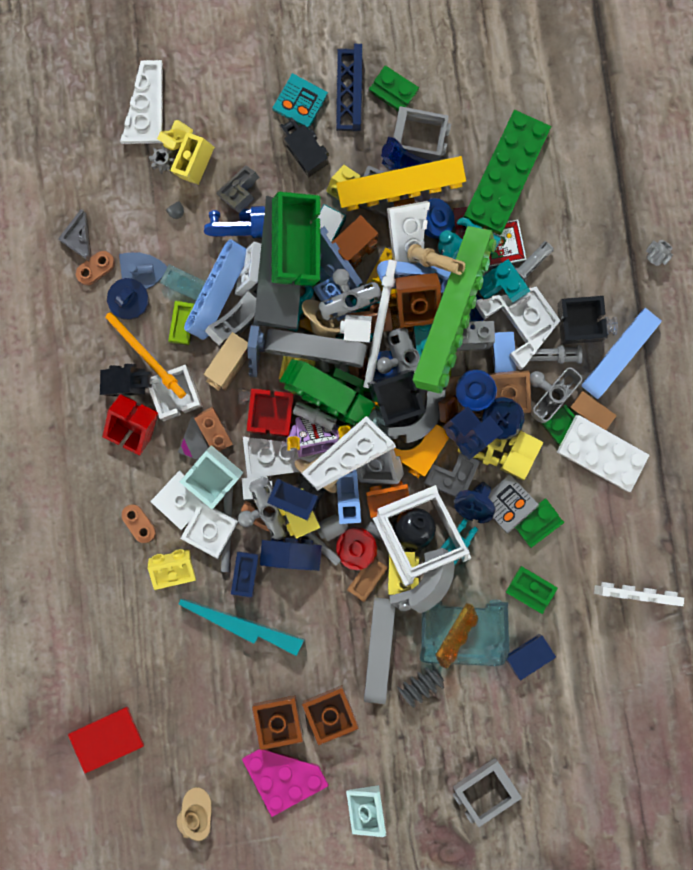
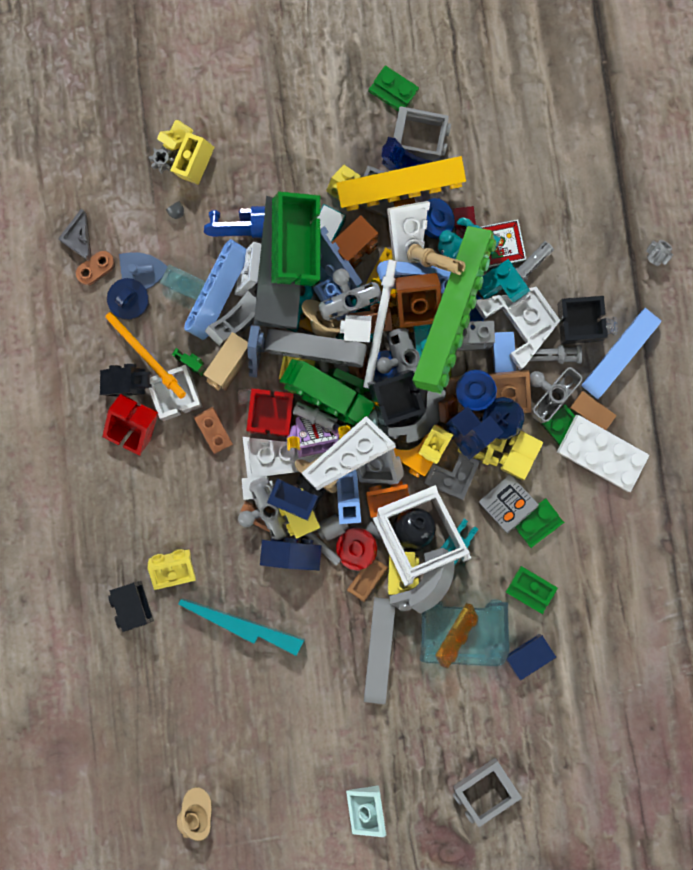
red tile [68,706,145,774] -> none
white wing [120,60,163,144] -> none
nougat plate [122,505,156,543] -> none
white plate [151,471,203,530] -> none
lime tile [168,301,194,346] -> none
flat silver tile [178,417,209,460] -> none
light aqua piece [180,445,243,509] -> none
white tile [180,501,238,559] -> none
flat silver plate [216,165,260,213] -> none
light grey bar [221,487,233,572] -> none
dark blue panel [231,551,260,598] -> none
dark pink plate [242,748,329,817] -> none
dark orange brick [252,695,304,750] -> none
teal tile [272,73,328,129] -> none
black brick [279,117,329,178] -> none
dark orange brick [302,685,359,745] -> none
dark blue fence [336,44,362,131] -> none
dark grey piece [397,663,445,708] -> none
dark blue tile [454,482,496,523] -> none
green plate [464,109,552,236] -> none
white wing [594,582,684,606] -> none
none -> black piece [108,581,154,632]
none -> green plate [172,348,206,377]
none -> light yellow bracket [419,425,453,464]

